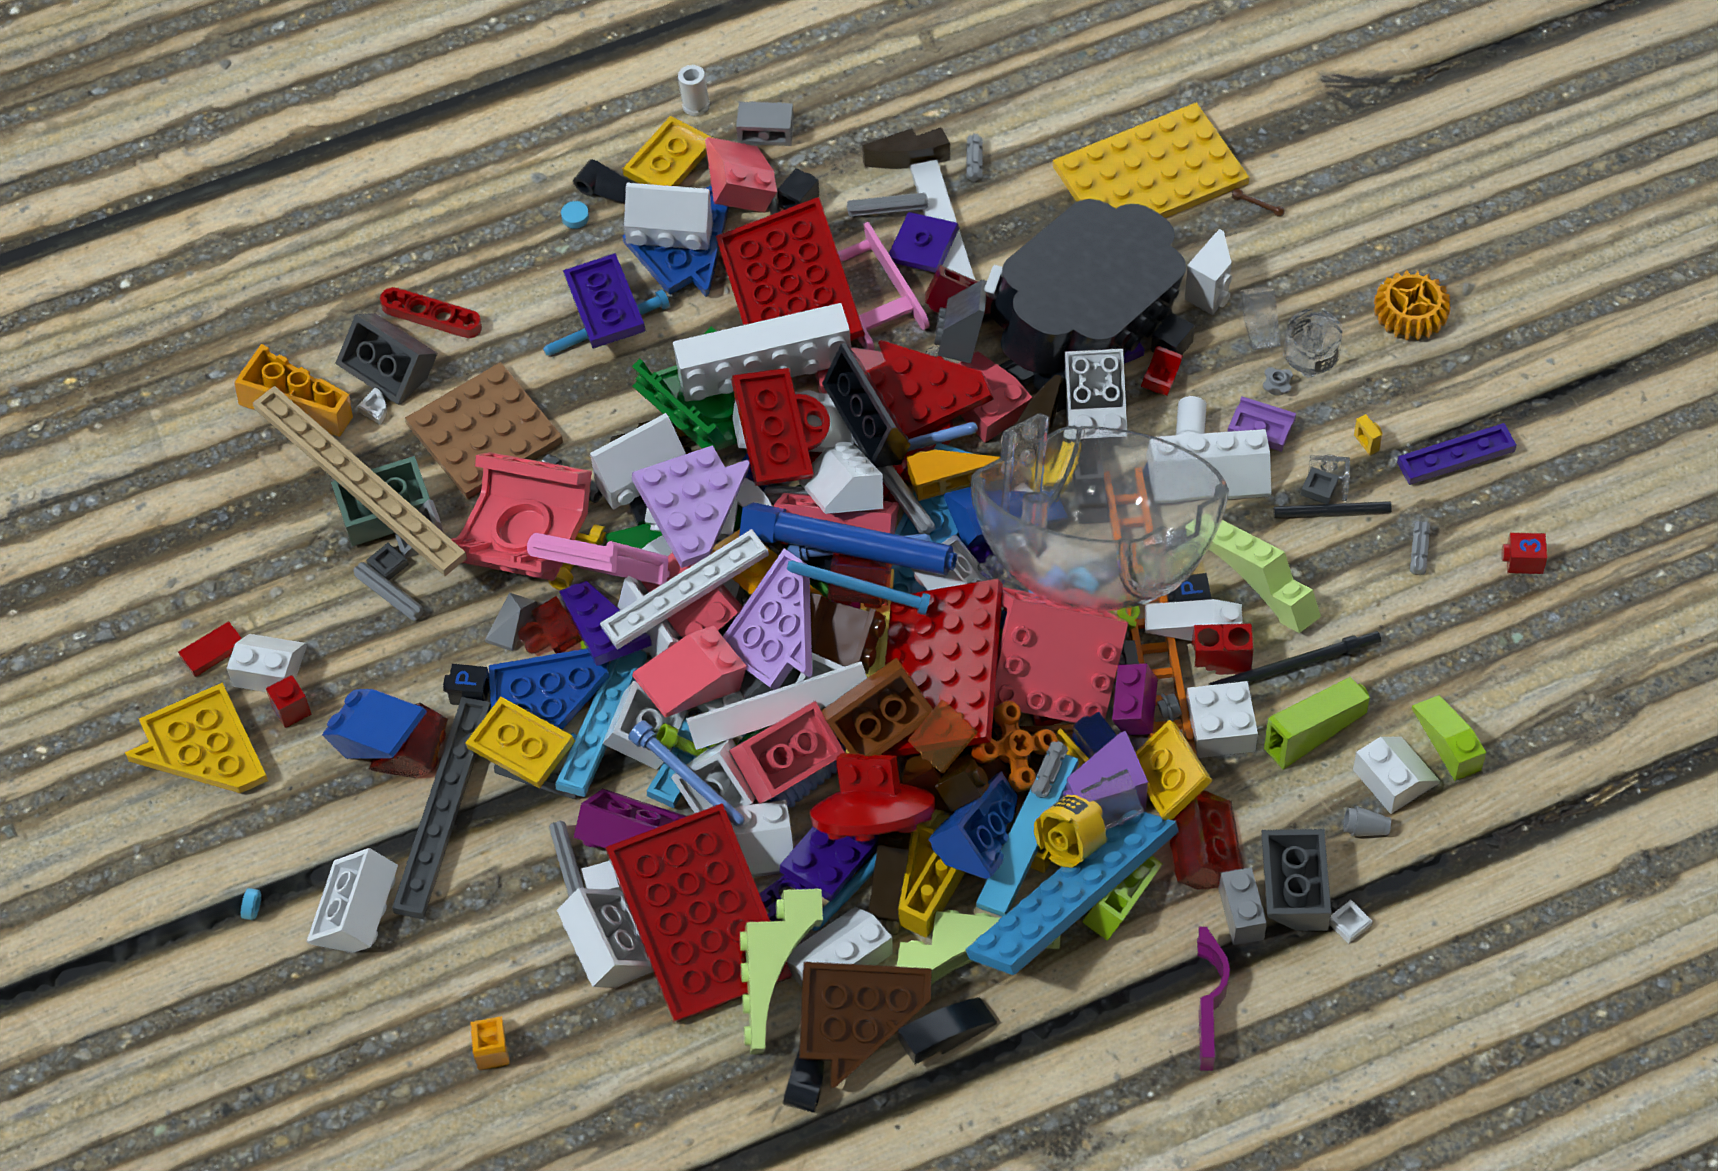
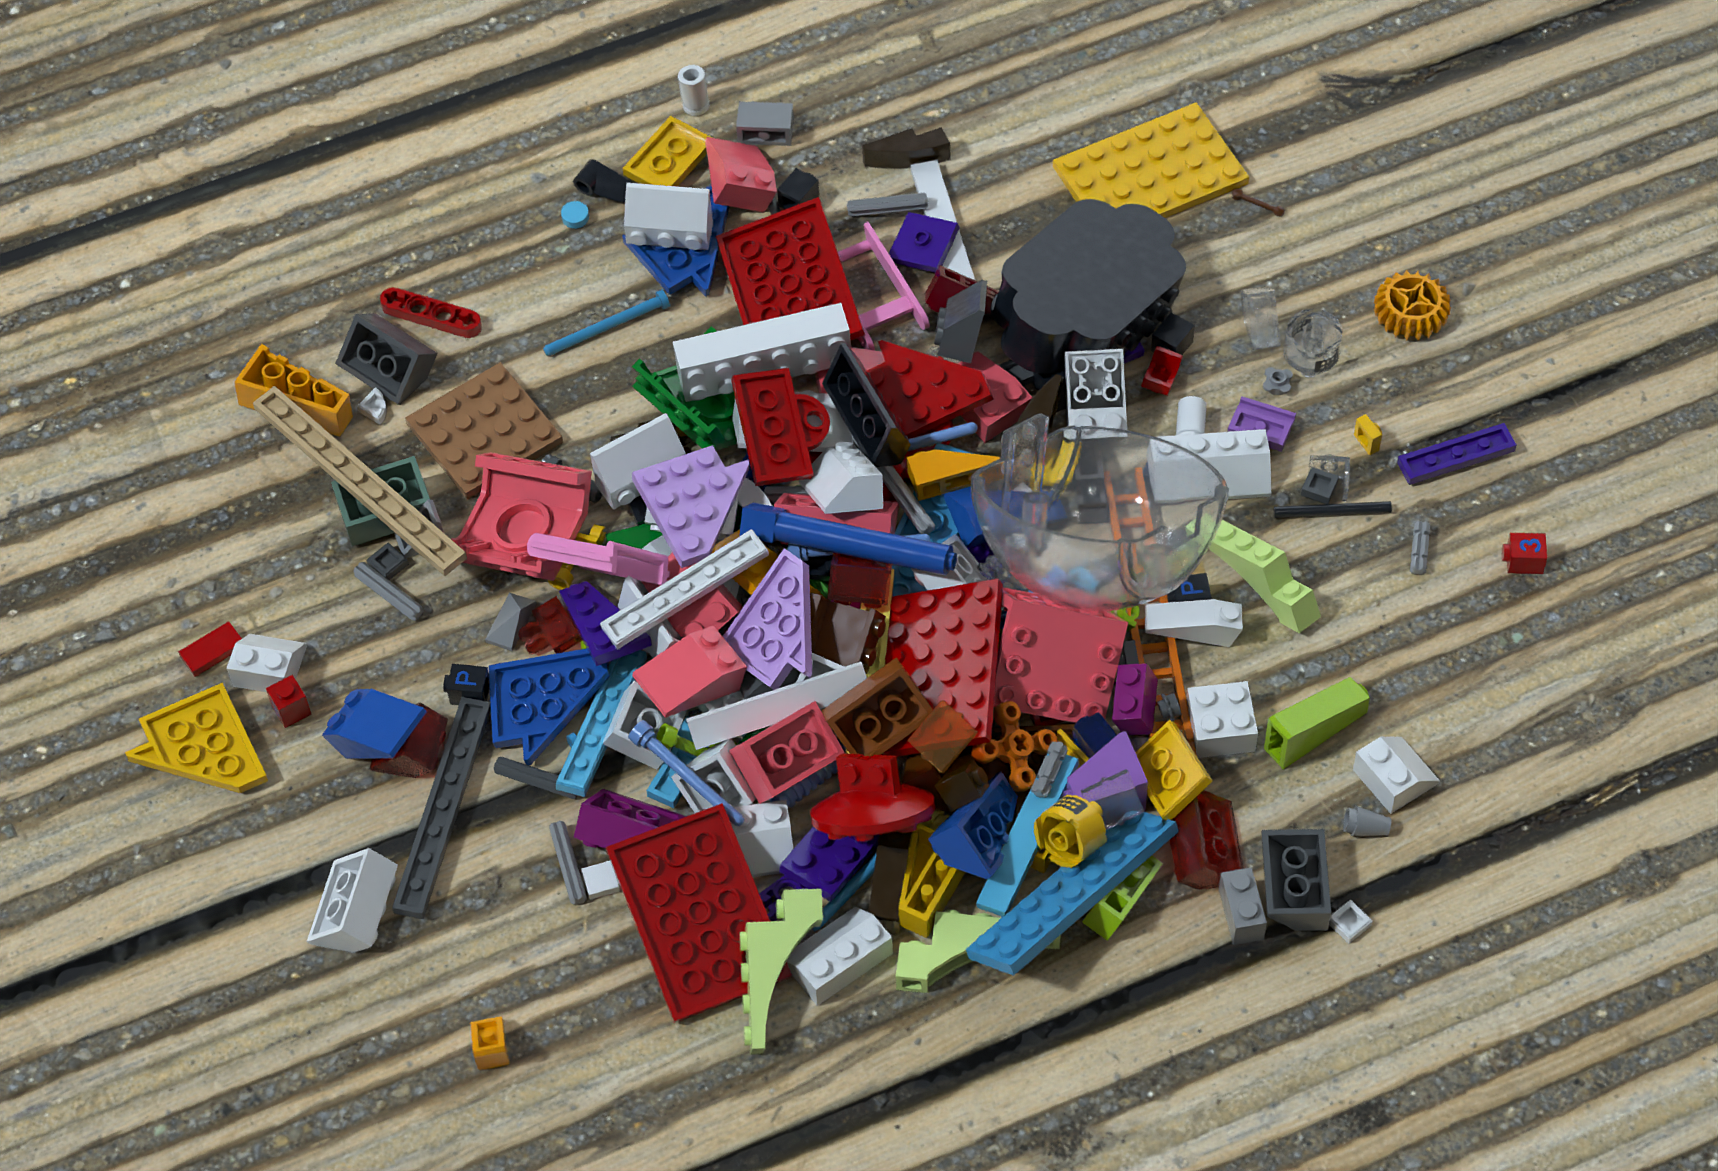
medium azure tile [241,888,261,920] -> none
yellow plate [465,697,575,789] -> none
white slope [557,888,653,988] -> none
dark purple plate [563,253,646,349] -> none
black piece [783,1050,824,1113] -> none
dark azure bar [787,561,930,615] -> none
reddish brown wing [799,961,932,1089] -> none
black slope [898,997,997,1065] -> none
light grey axle [966,133,983,182] -> none
white tile [984,264,1003,300] -> none
white slope [1185,229,1232,315] -> none
red piece [1192,624,1254,675] -> none
magenta piece [1197,926,1230,1071] -> none
black bar [1209,631,1381,685] -> none
lime slope [1411,695,1486,781] -> none

